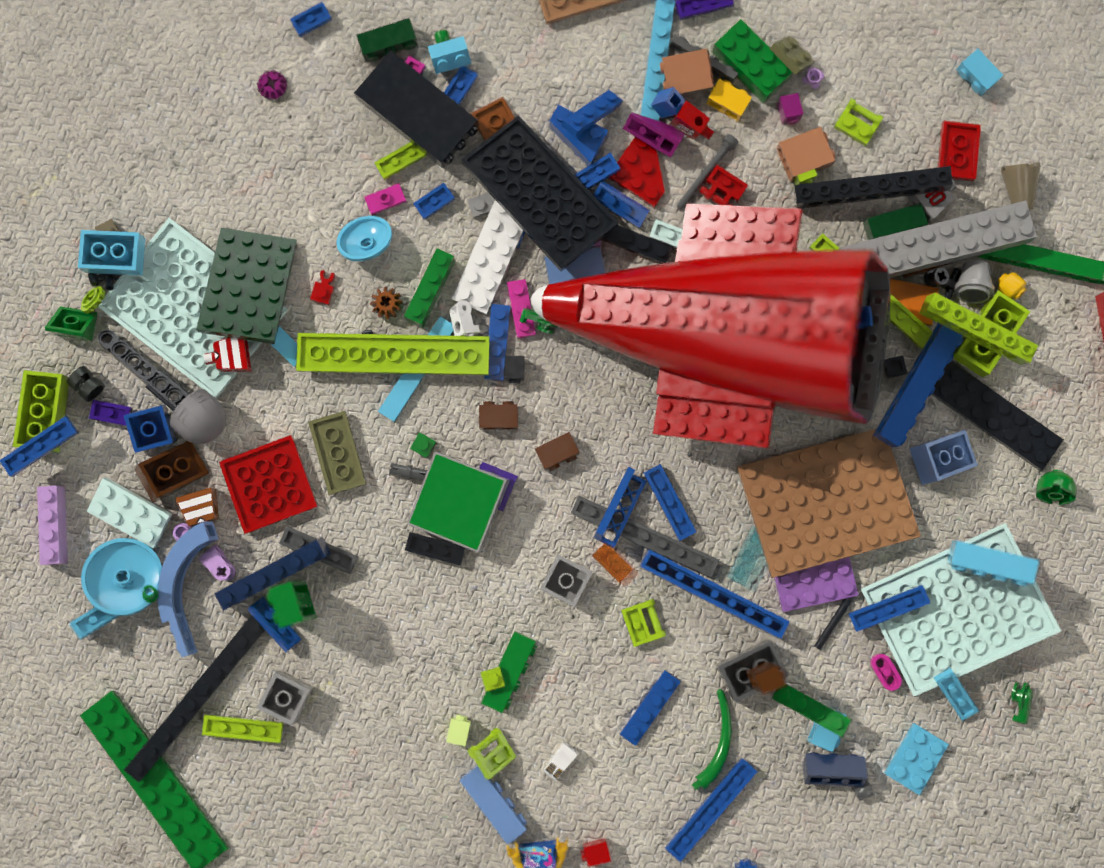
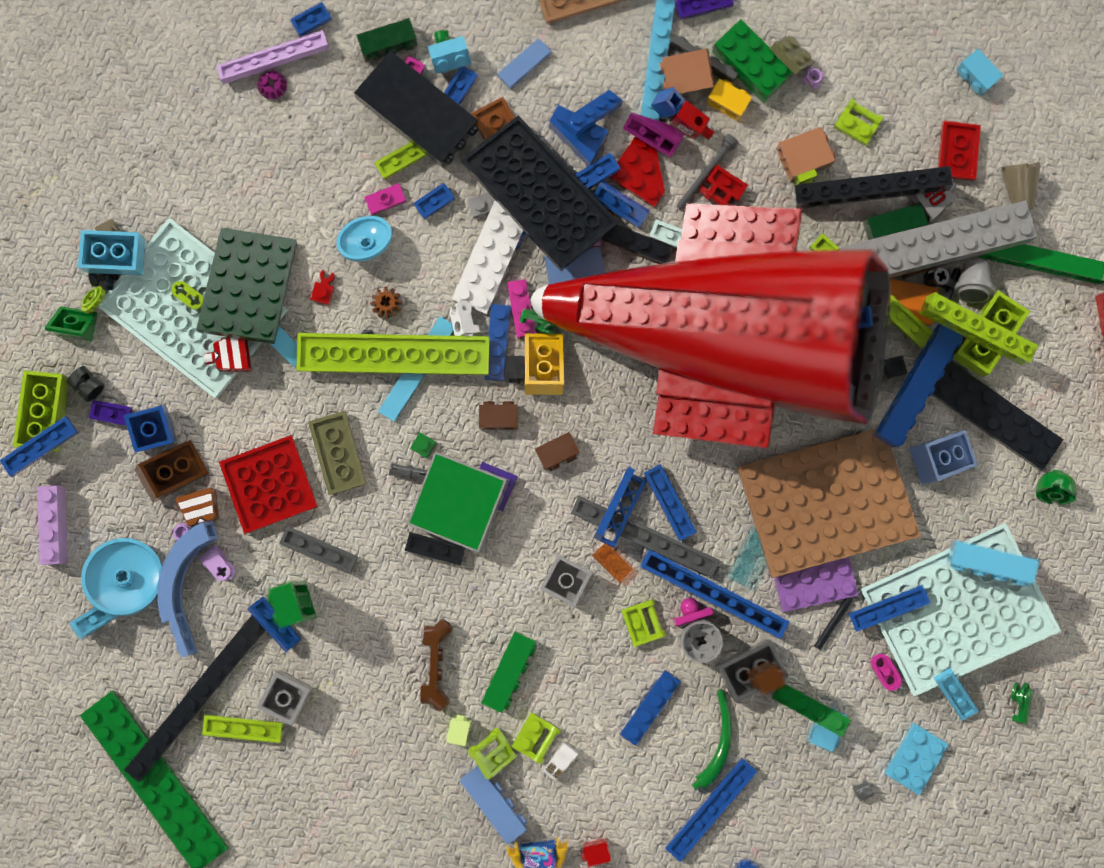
light aqua plate [87,477,172,548] -> none
piece [97,330,226,444] -> none
green pin [142,585,159,603] -> none
dark blue brick [214,537,331,611] -> none
green brick [404,248,455,328] -> none
lime plate [480,666,505,691] -> none
magenta brick [777,93,803,125] -> none
dark blue brick [802,752,868,787] -> none
yellow head [997,272,1027,300] -> none
none -> lime beam [171,281,204,311]
none -> lavender plate [217,30,329,84]
none -> reddish brown plate [420,619,453,712]
none -> medium blue tile [497,38,551,89]
none -> lime plate [511,712,561,765]
none -> yellow slope [525,334,564,395]
none -> dark pink tile [672,597,714,626]
none -> light grey wheel [680,619,723,663]

